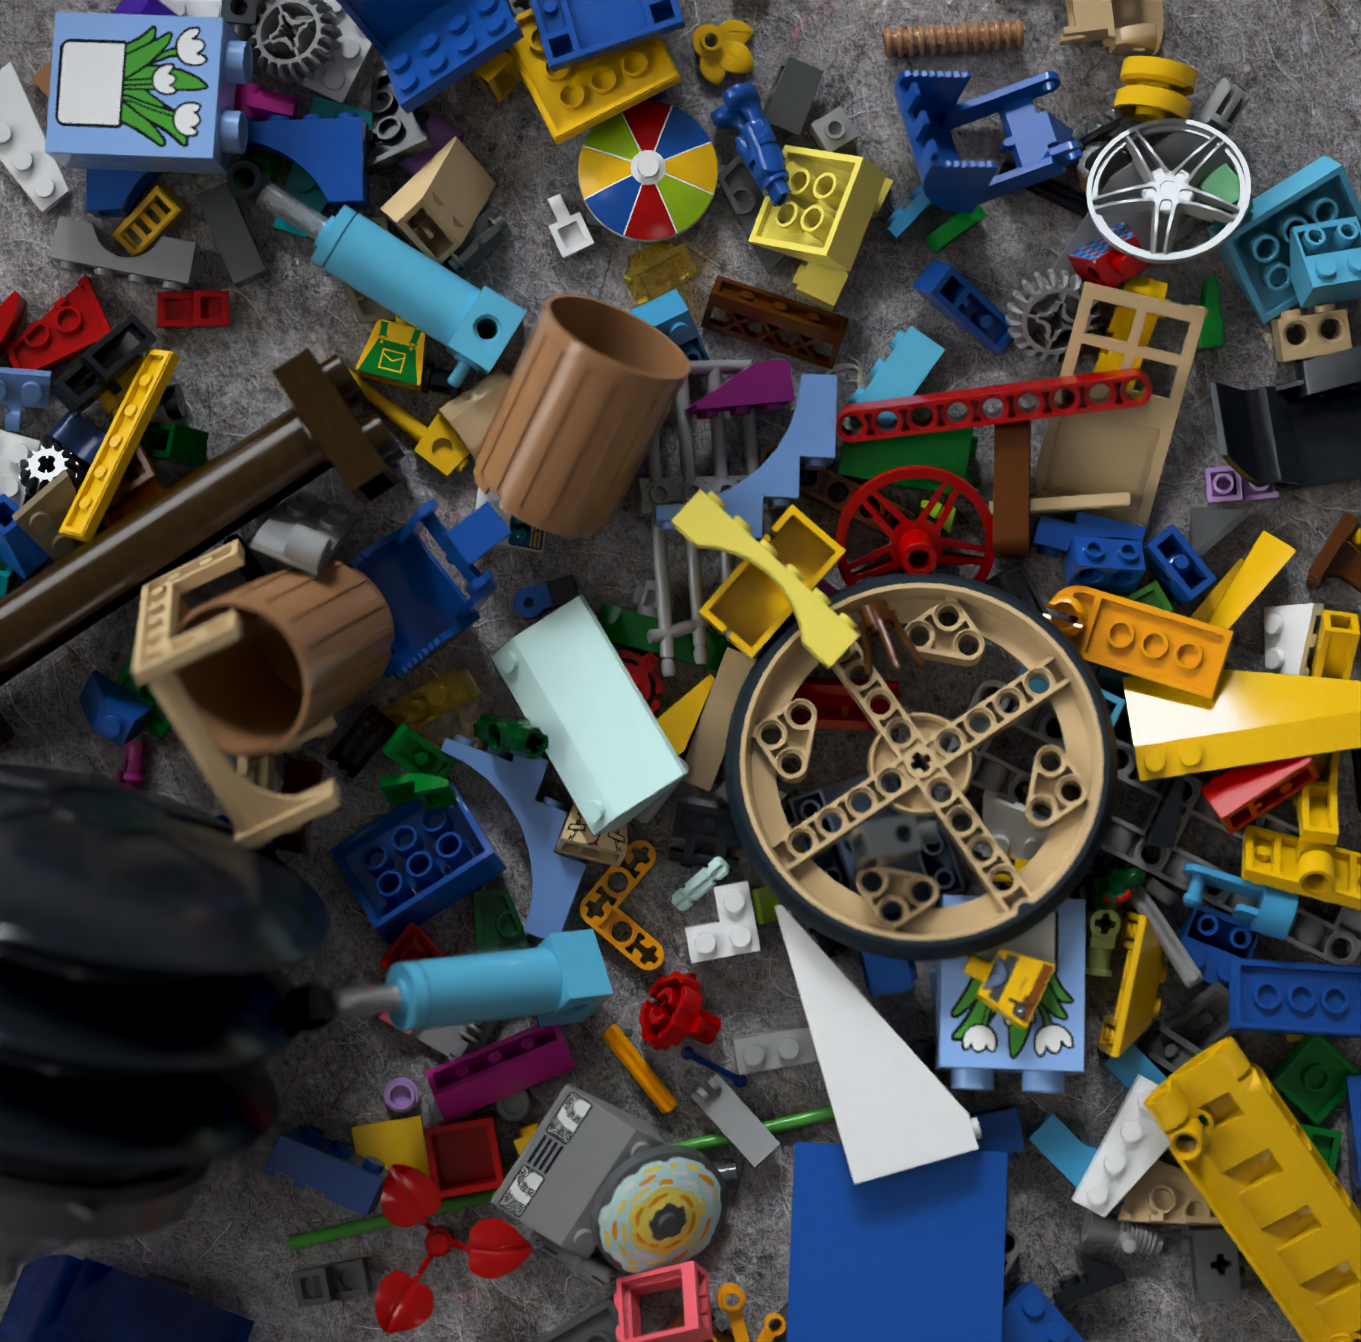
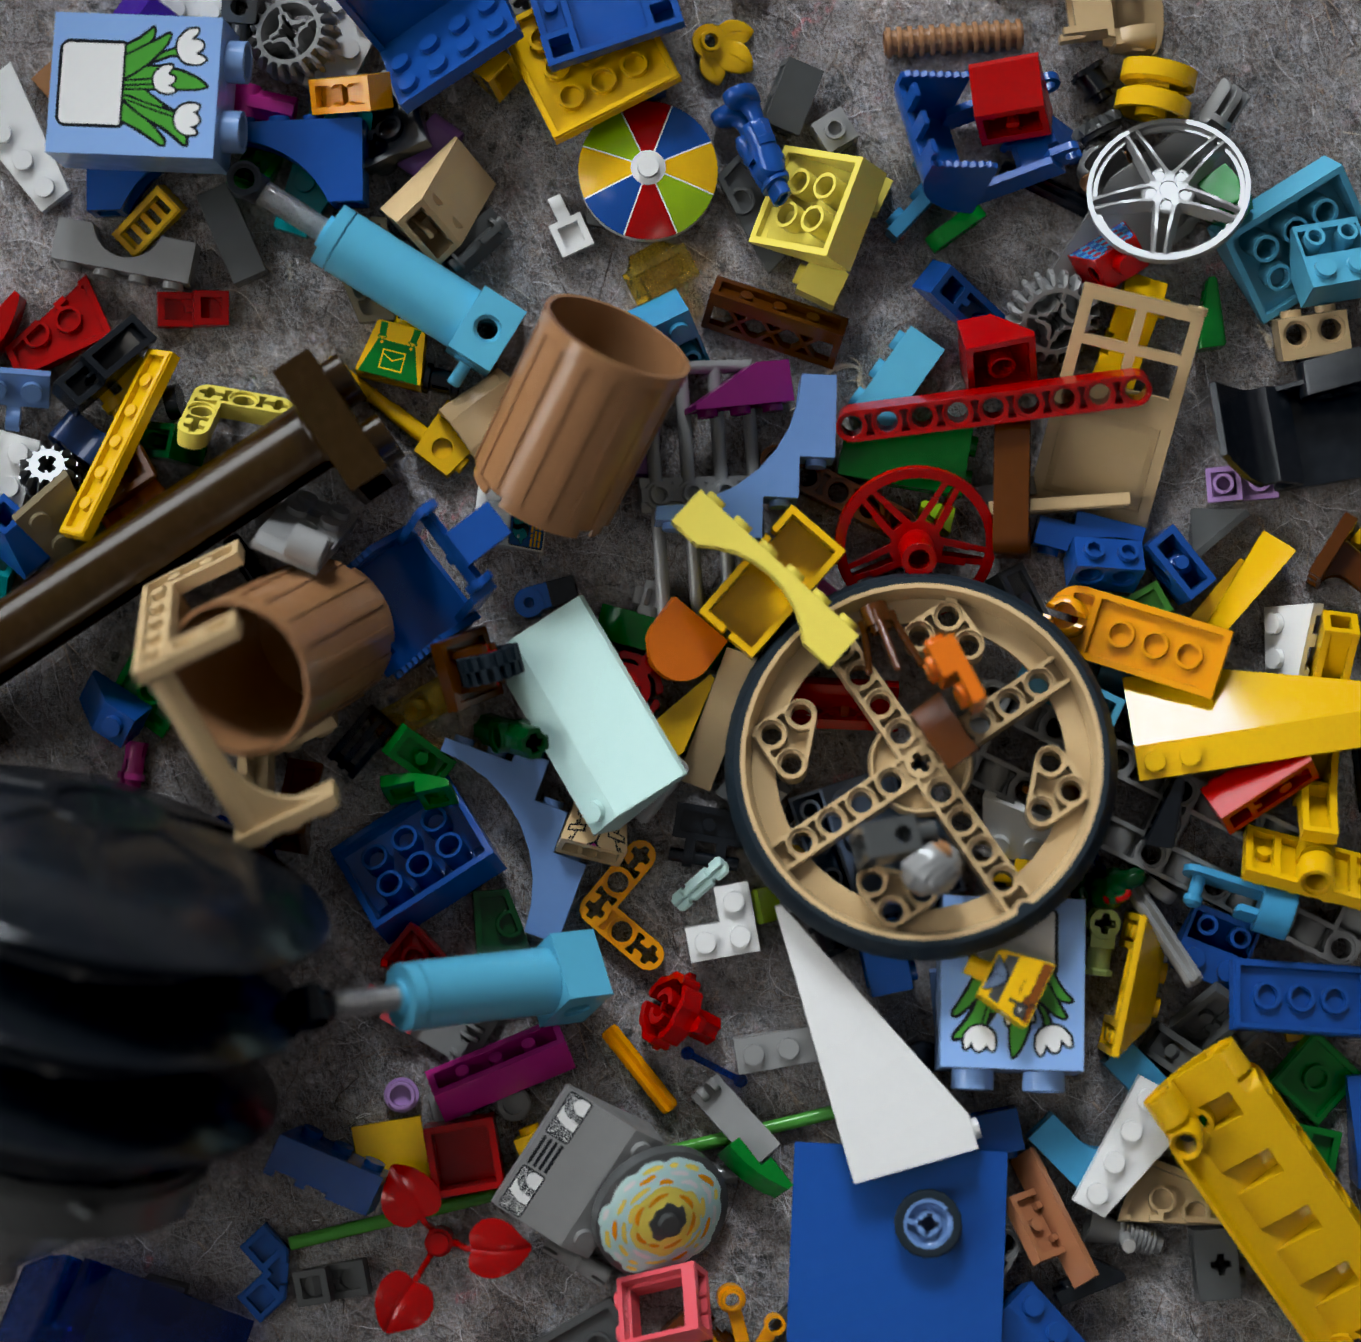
none -> light yellow beam [177,384,293,450]
none -> blue tile [237,1222,290,1323]
none -> light orange brick [308,72,394,115]
none -> reddish brown plate [430,626,525,713]
none -> orange tile [645,596,728,682]
none -> green slope [717,1137,793,1198]
none -> wheel [894,1189,962,1258]
none -> light grey hair [900,840,962,897]
none -> reddish brown slope [911,691,980,770]
none -> orange plate [922,633,987,716]
none -> red slope [957,314,1038,389]
none -> red slope [968,52,1053,146]
none -> nougat bracket [1006,1146,1100,1289]
none -> black brick [1071,59,1115,105]

